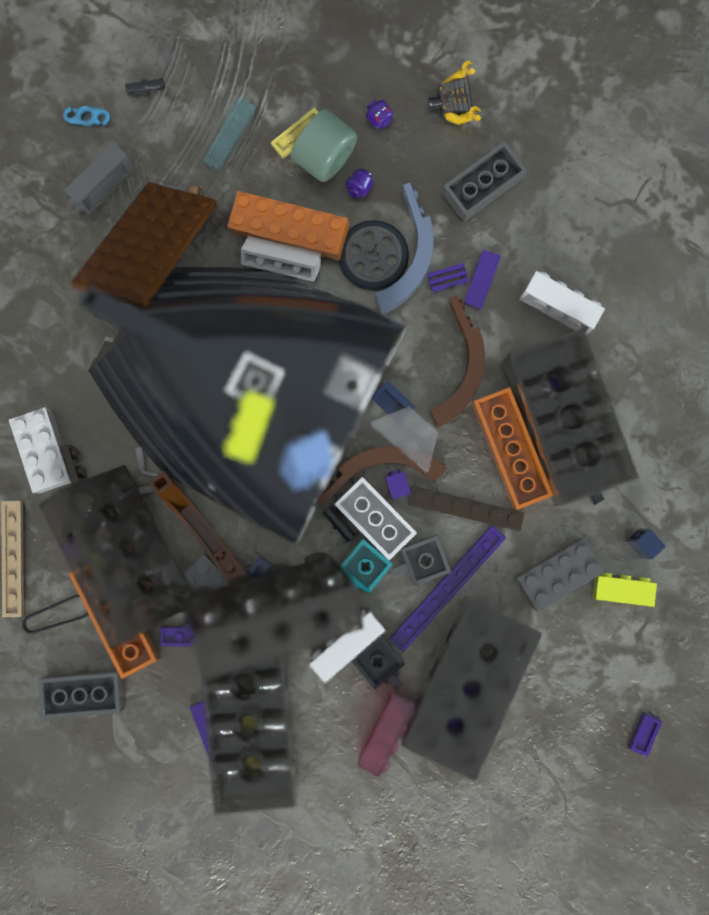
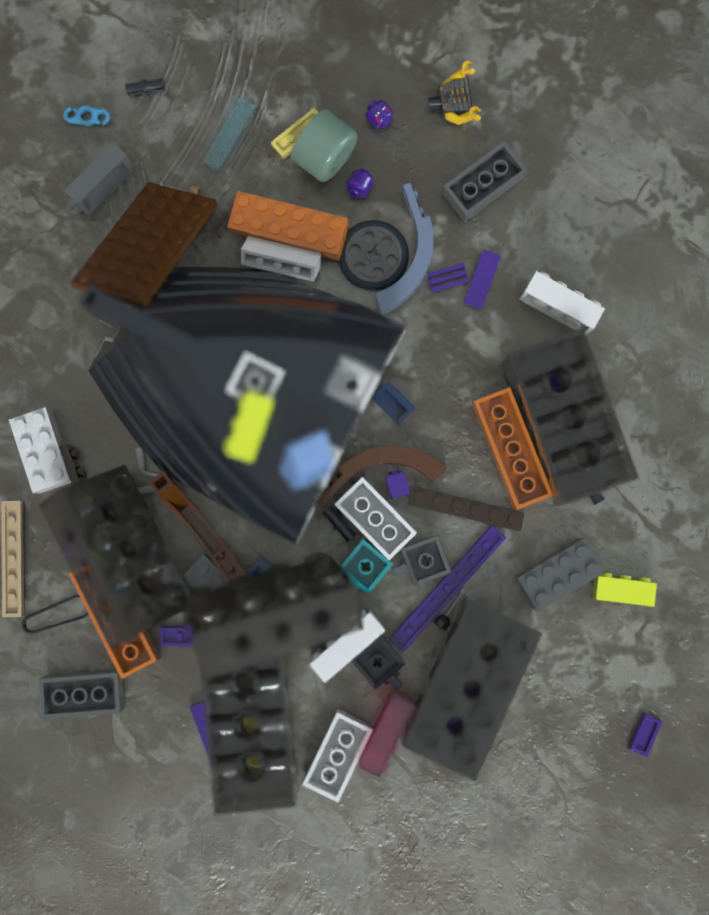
clear wing [370,407,438,473] -> none
reddish brown arch [429,295,485,428] -> none
dark blue panel [626,528,666,560] -> none
none -> white brick [303,708,373,802]
none -> hinge [433,588,467,631]

